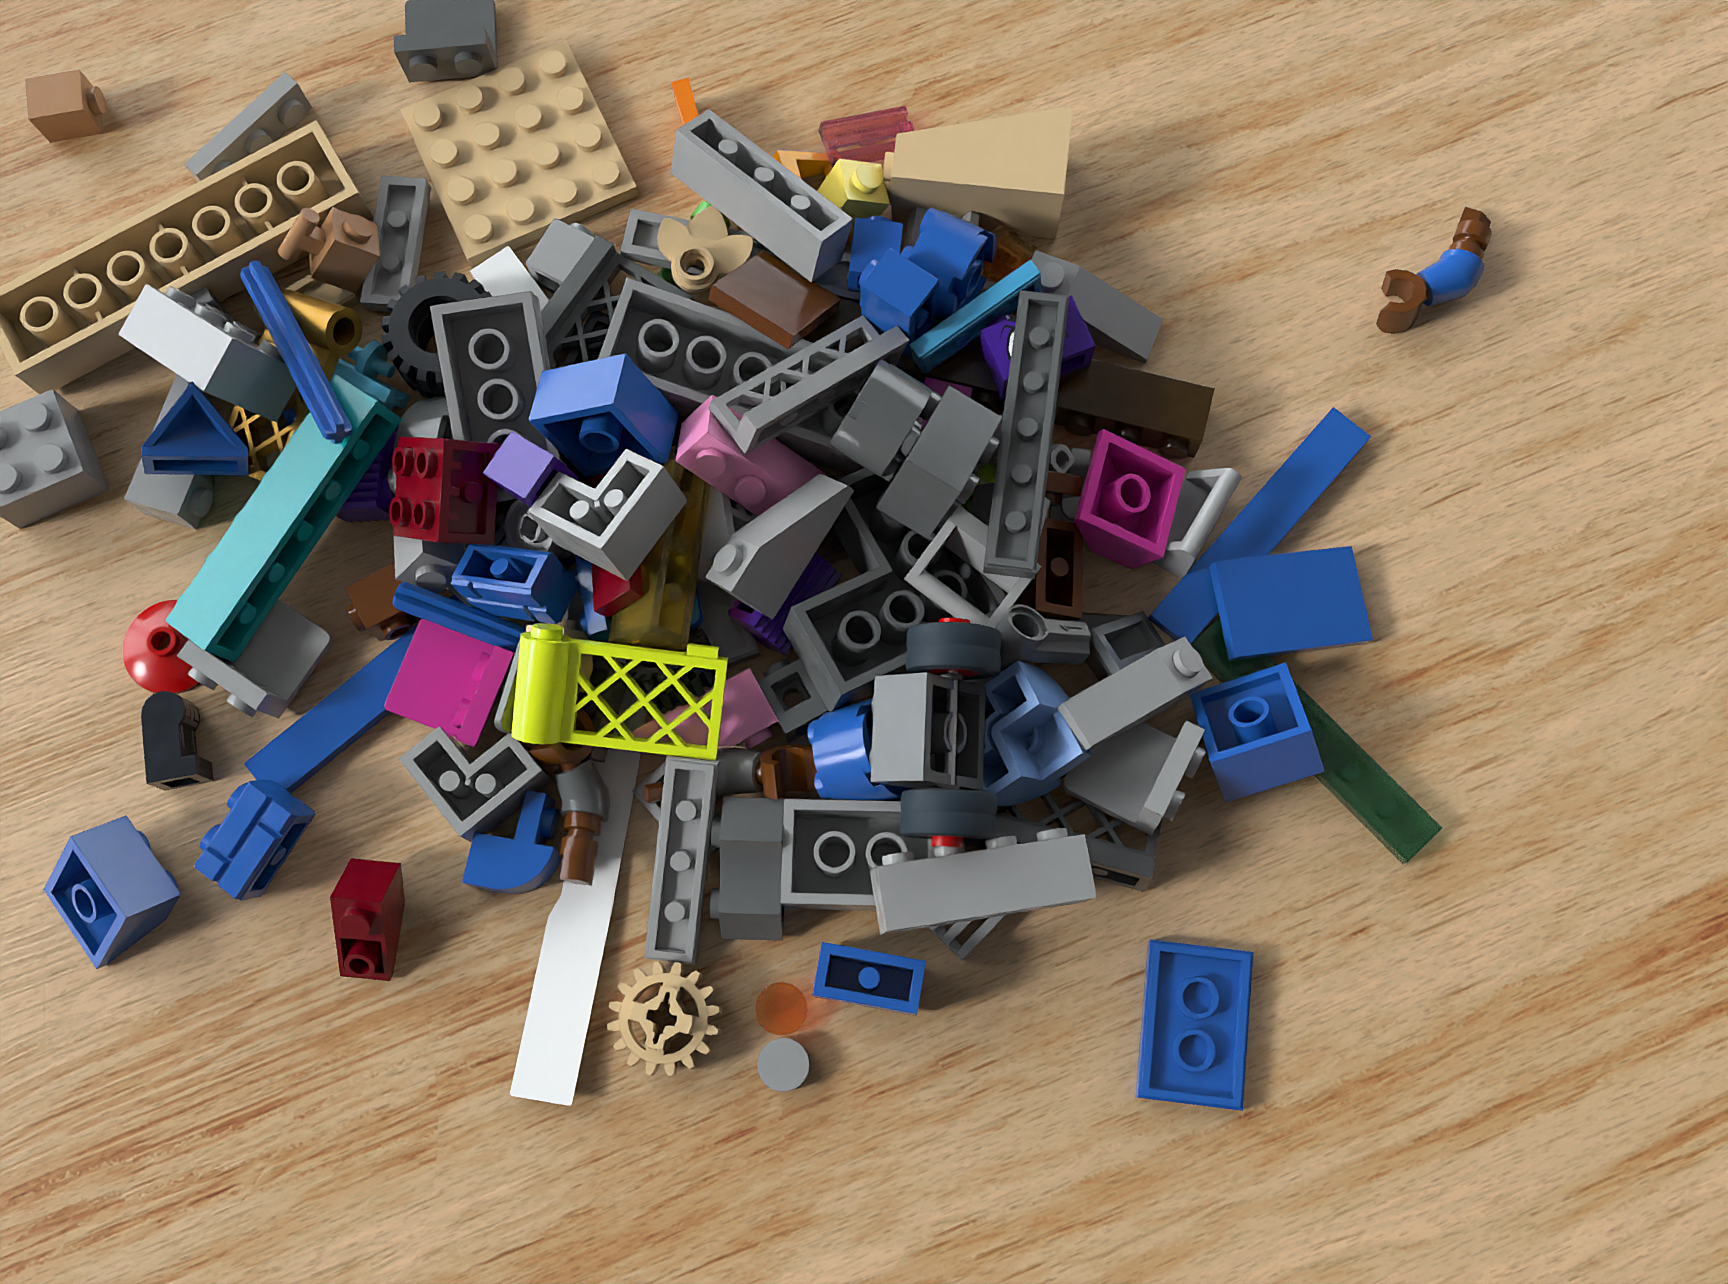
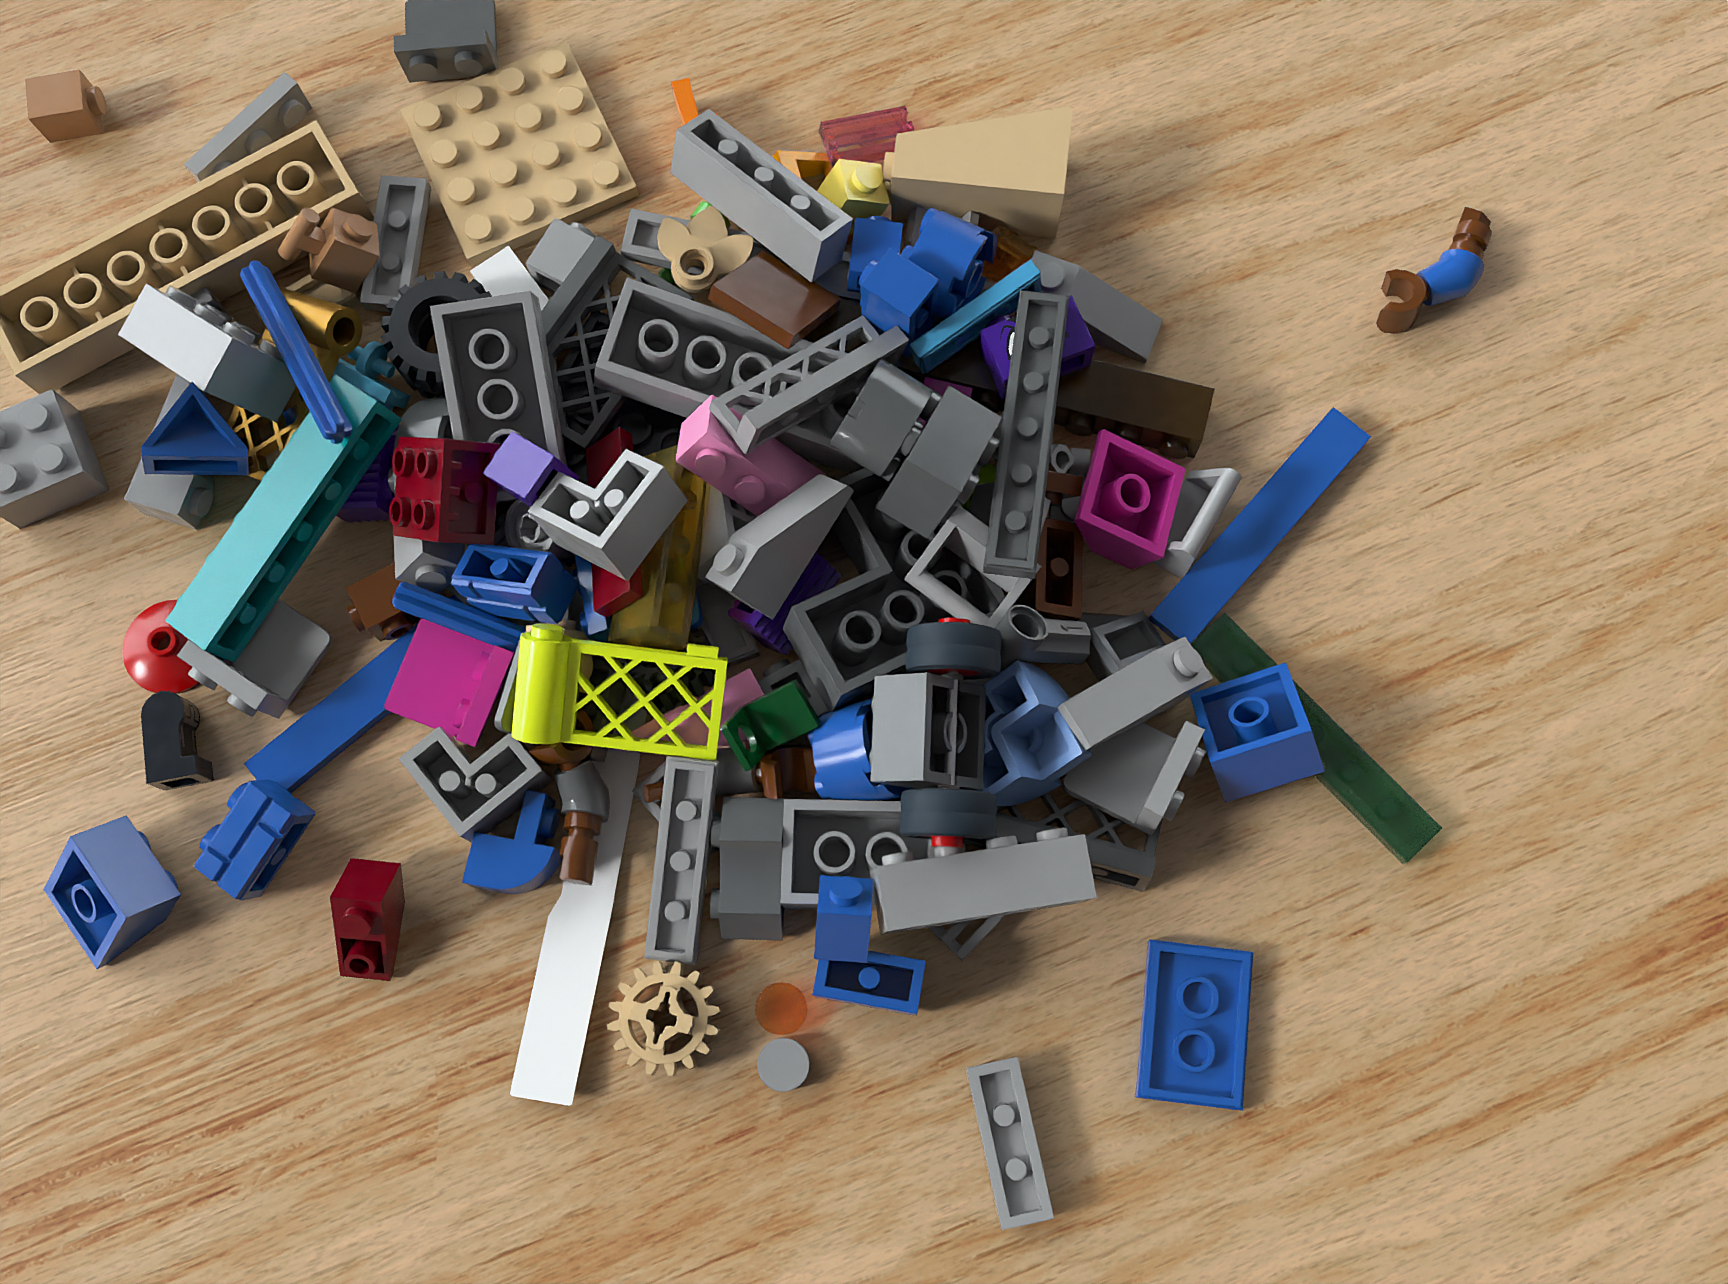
blue brick [528,353,679,477] -> none
blue tile [1209,546,1373,661] -> none
none -> dark green bracket [720,680,821,772]
none -> blue brick [814,875,873,963]
none -> light grey plate [966,1057,1054,1230]

